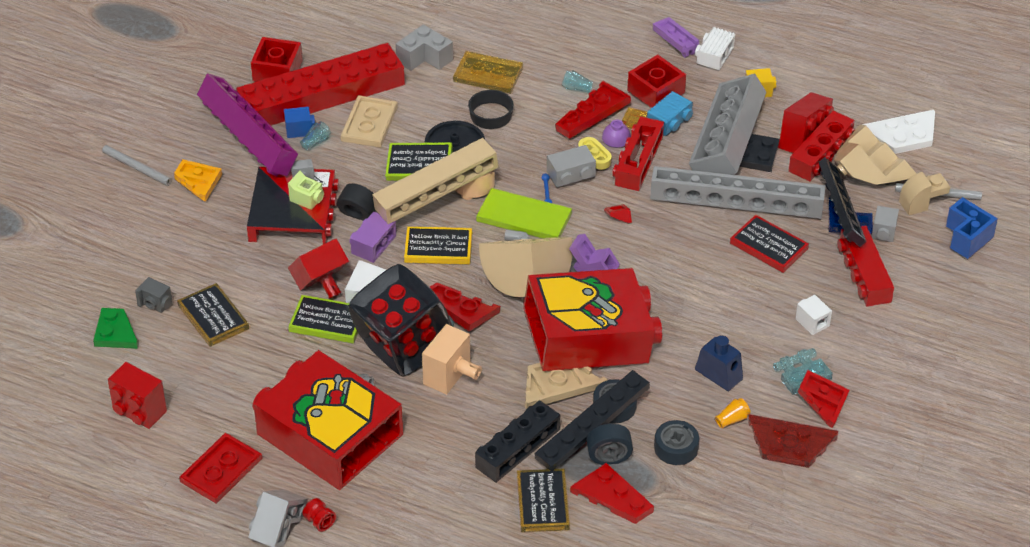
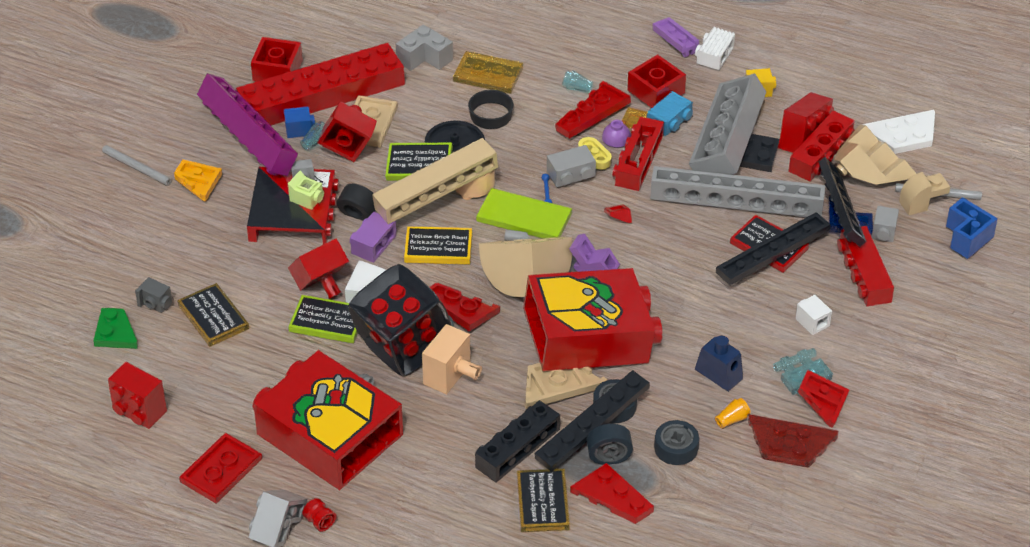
none -> red brick [317,101,377,162]
none -> black plate [716,212,831,285]

